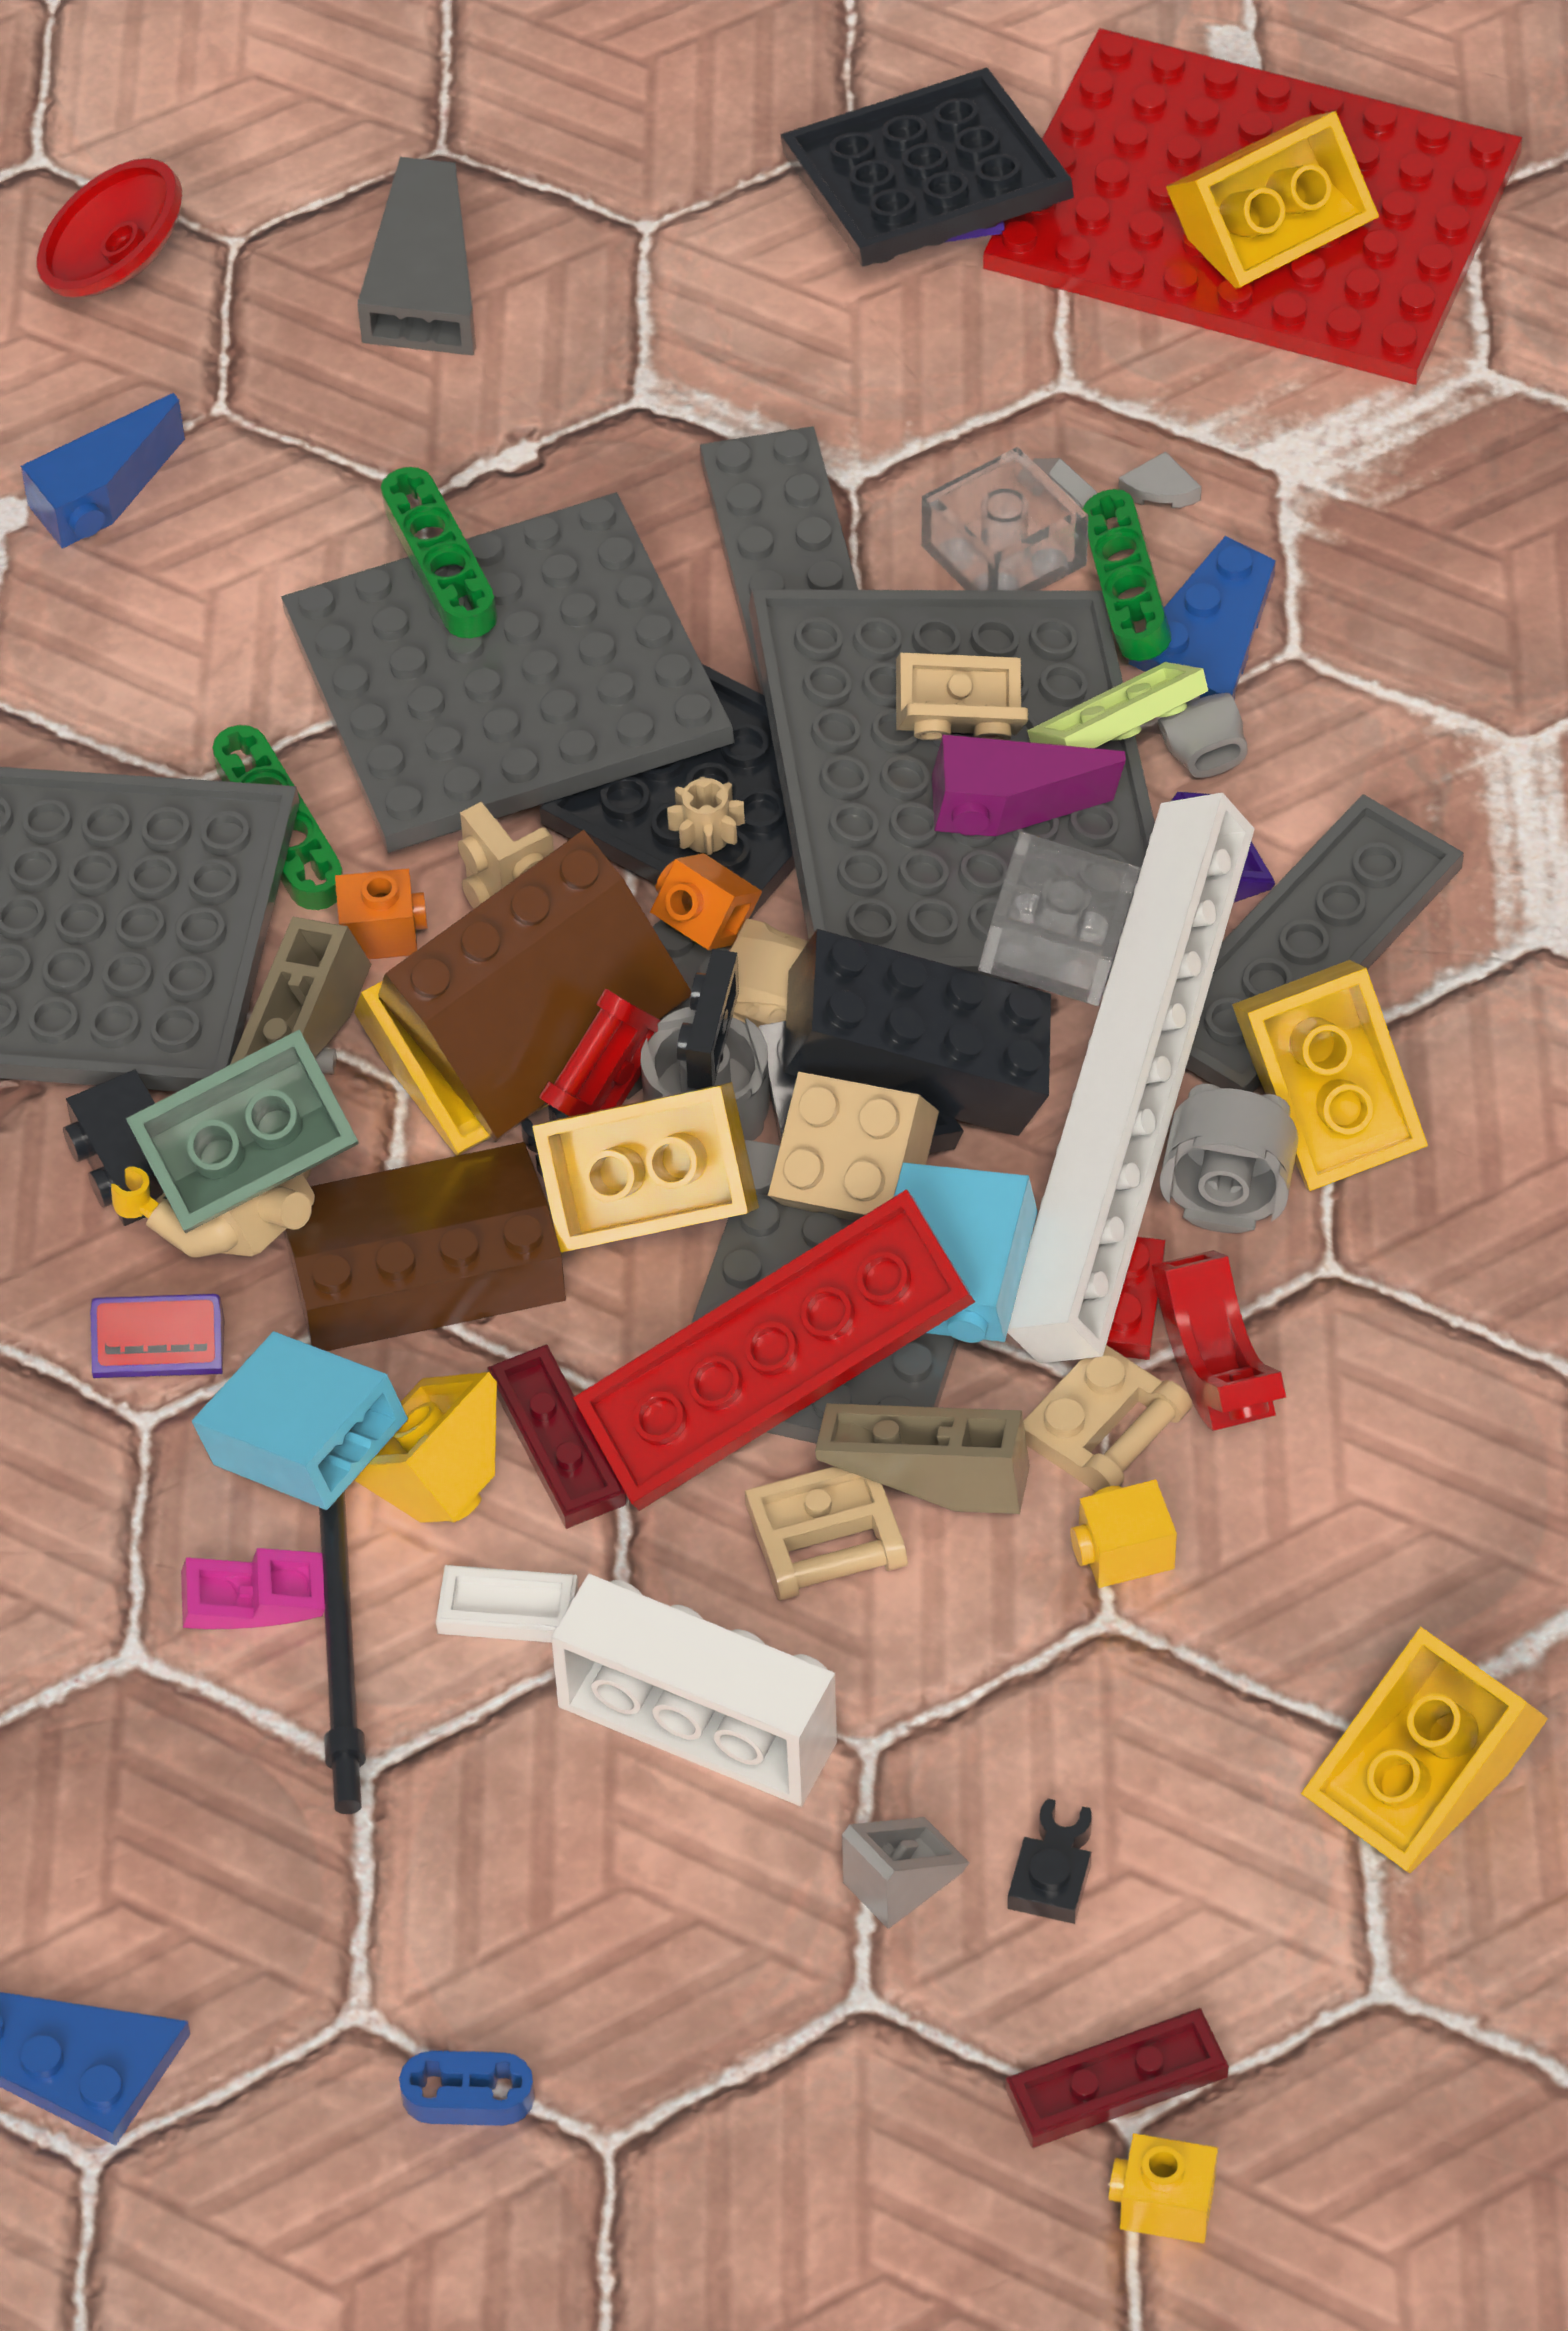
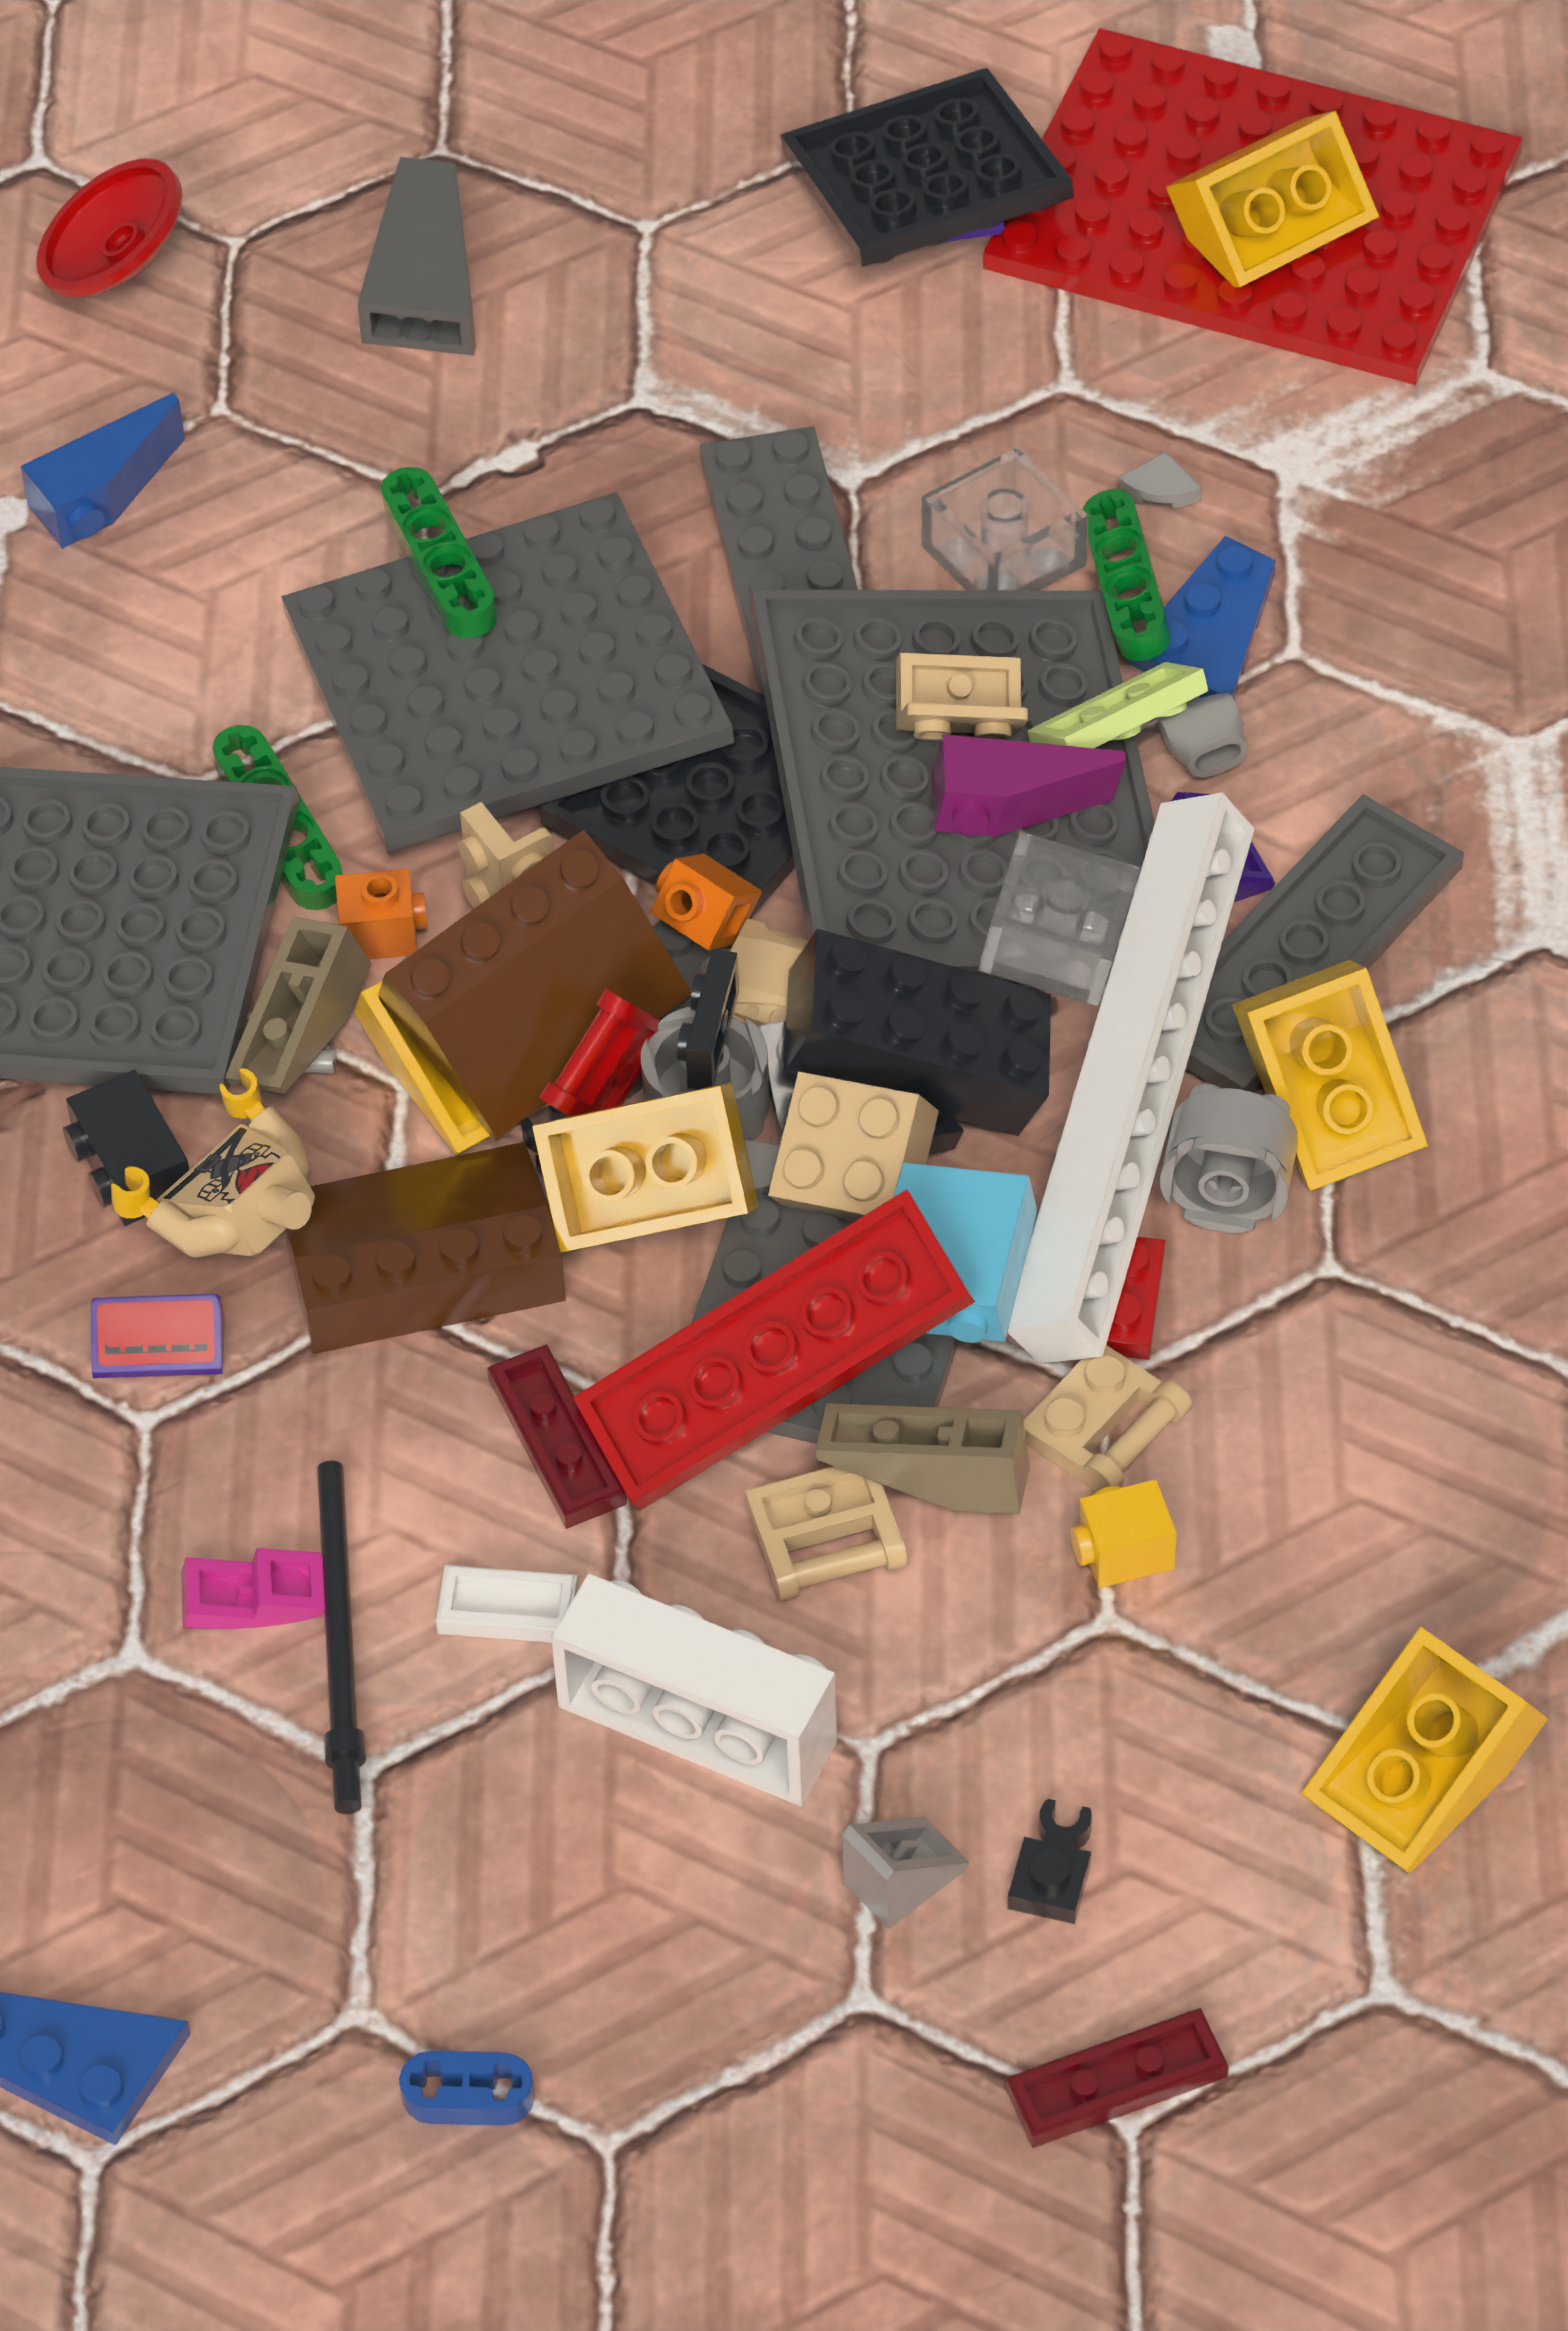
sand green slope [126,1029,359,1234] -> none
medium azure brick [191,1331,408,1510] -> none
yellow slope [354,1372,497,1523] -> none
tan gear [667,777,745,855] -> none
light grey tile [1022,458,1098,511] -> none
yellow brick [1109,2133,1218,2244] -> none
red arch [1151,1250,1286,1431] -> none

